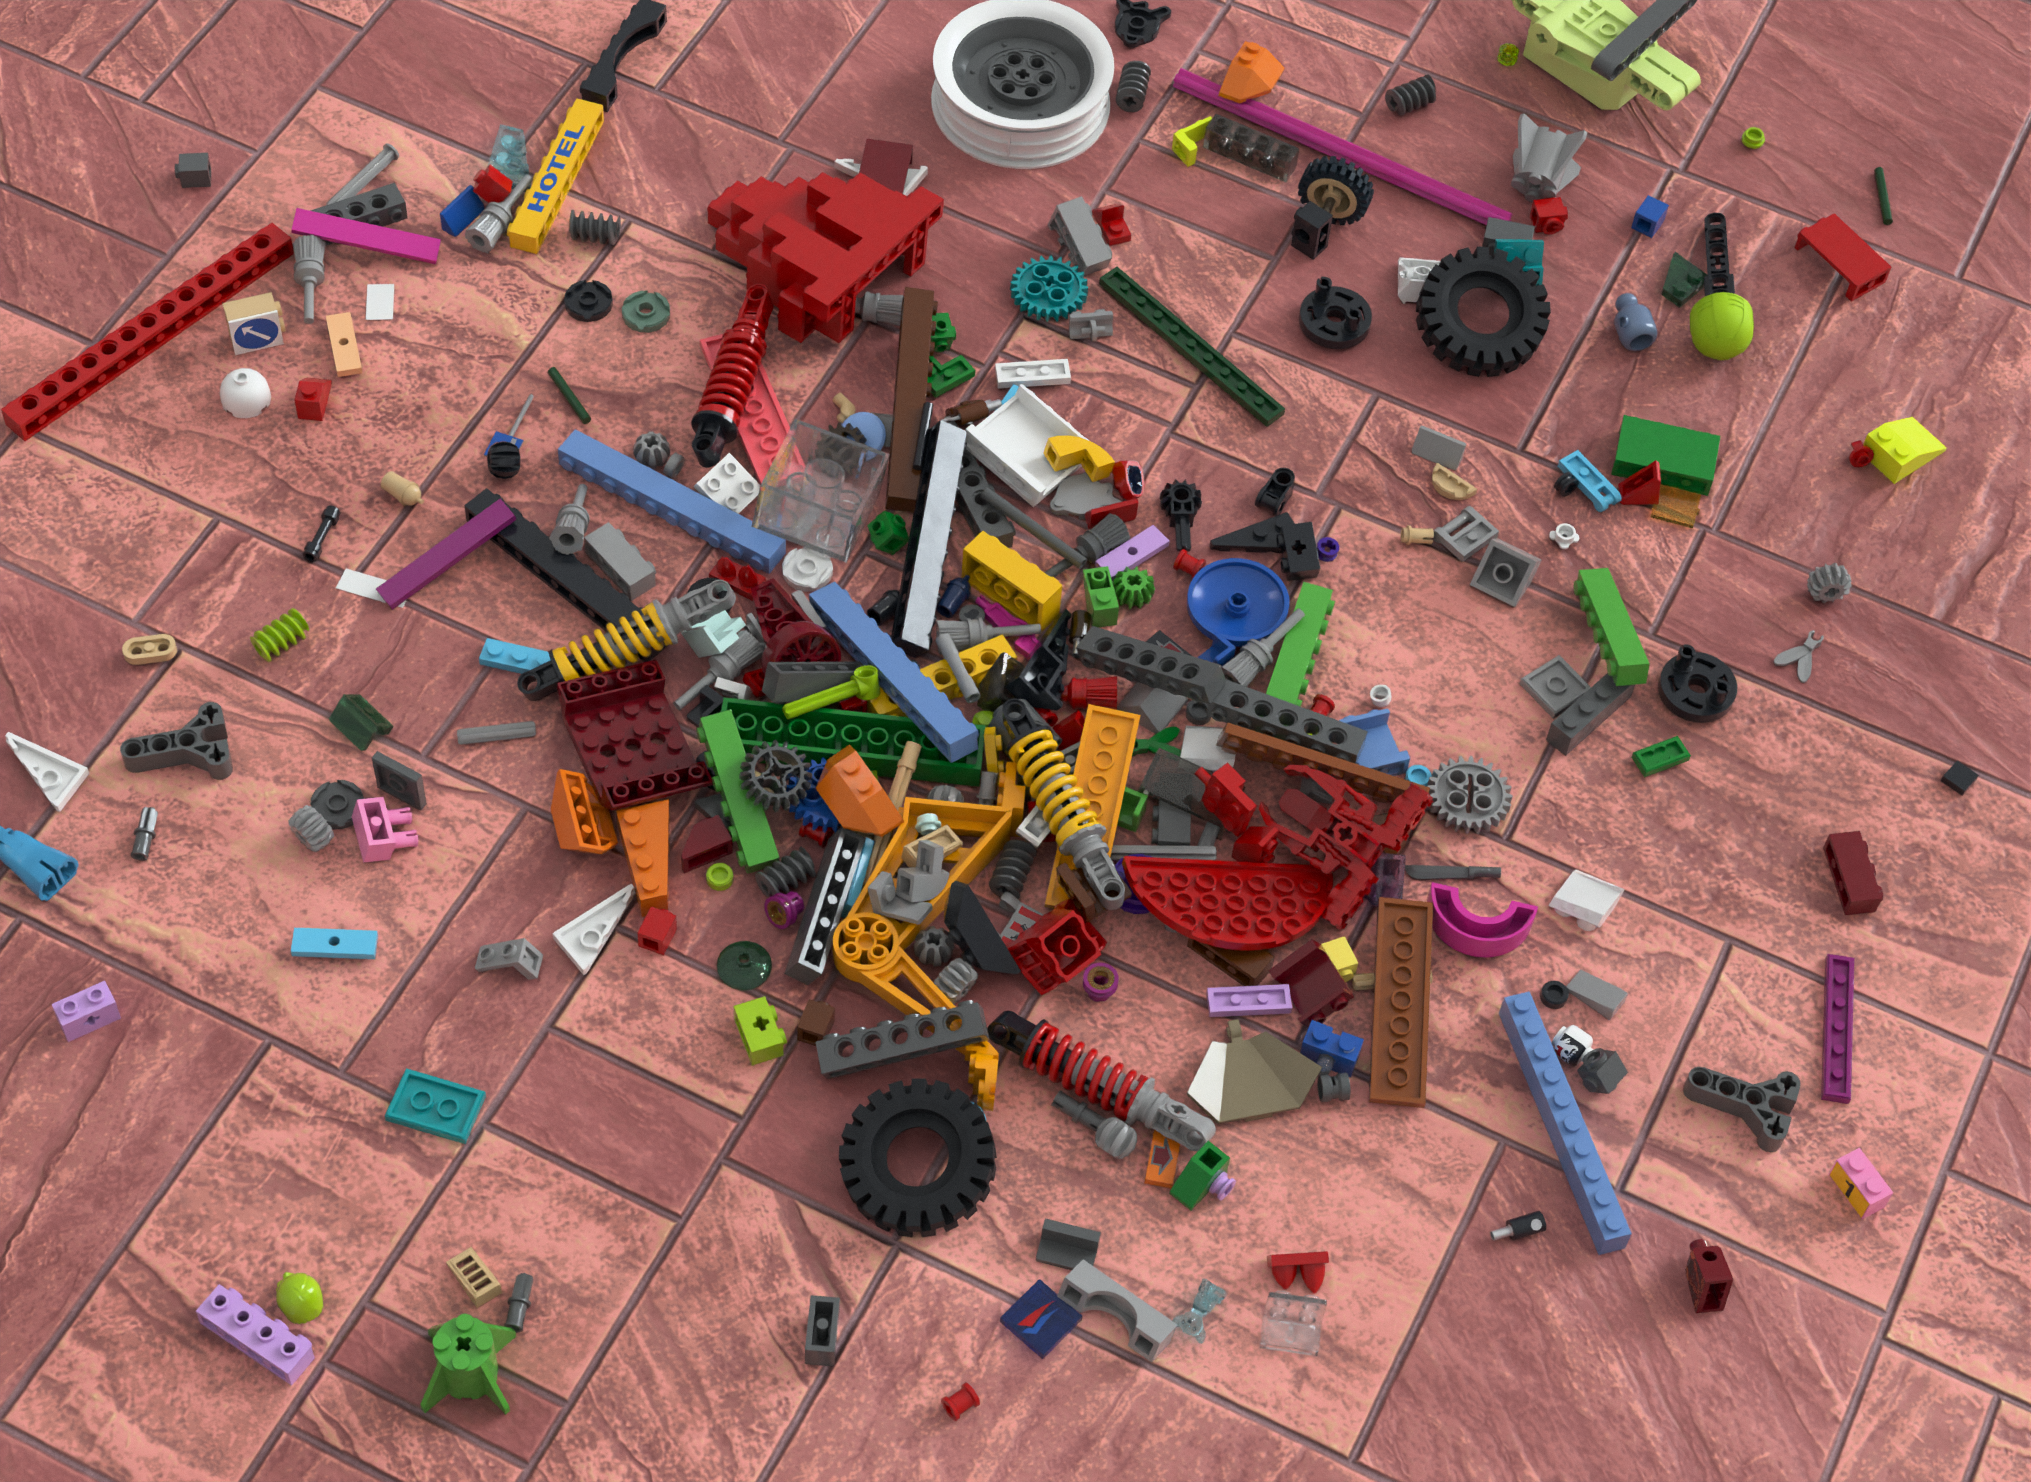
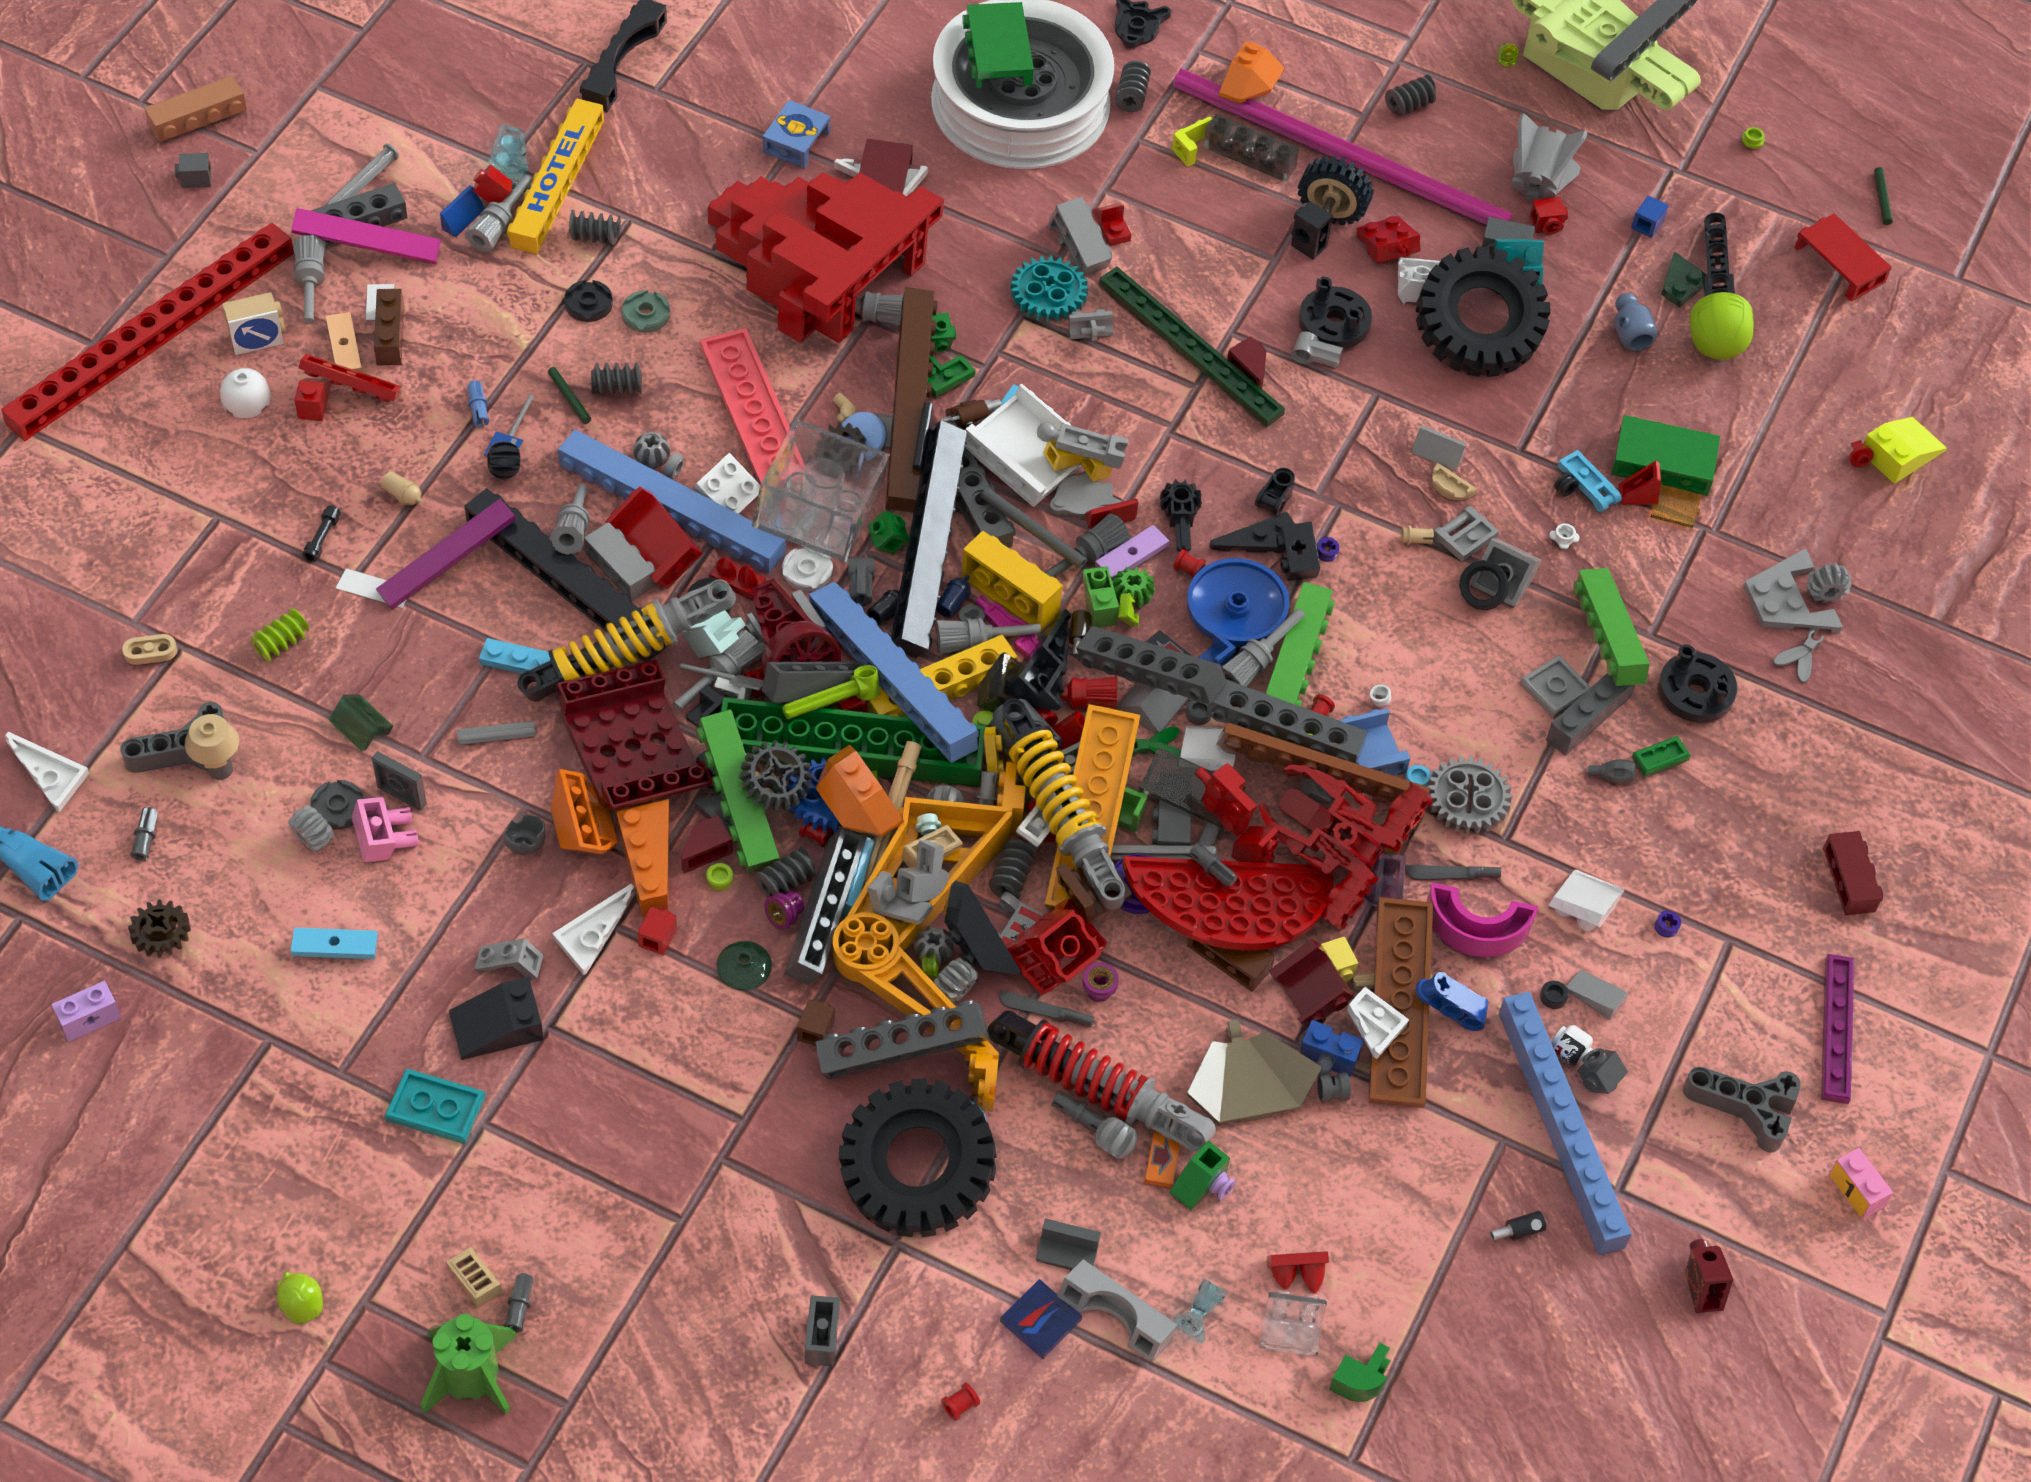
lavender brick [196,1284,315,1386] -> none
piece [691,284,774,468] -> none
lime brick [733,996,787,1065] -> none
light grey piece [935,633,981,703] -> none
white plate [995,359,1071,389] -> none
red rock [1111,460,1145,501] -> none
lavender plate [1206,984,1292,1017] -> none
black tile [1941,760,1979,796] -> none
none -> dark brown gear [128,899,191,958]
none -> nougat brick [144,76,247,142]
none -> tan cone [185,714,239,768]
none -> red plate [298,354,401,402]
none -> reddish brown brick [374,289,404,365]
none -> black slope [449,977,544,1060]
none -> medium blue axle [467,380,489,427]
none -> dark grey hair [503,814,545,855]
none -> dark grey piece [591,363,642,394]
none -> red panel [605,486,703,589]
none -> light grey piece [679,663,764,690]
none -> medium blue panel [763,100,830,169]
none -> dark grey piece [848,557,874,606]
none -> clear neon green bush [922,954,939,979]
none -> green panel [962,2,1034,88]
none -> dark grey piece [1000,990,1094,1027]
none -> light grey plate [1037,422,1129,469]
none -> lime tile [1118,593,1139,627]
none -> dark grey axle [1188,843,1237,887]
none -> dark red slope [1227,336,1267,388]
none -> light grey piece [1291,332,1343,368]
none -> green brick [1329,1342,1391,1402]
none -> white wing [1347,987,1409,1059]
none -> red plate [1356,216,1421,264]
none -> blue piece [1416,972,1489,1031]
none -> black tyre [1459,560,1509,610]
none -> dark grey piece [1588,759,1635,784]
none -> dark purple bush [1654,911,1681,937]
none -> light grey wing [1743,549,1843,633]

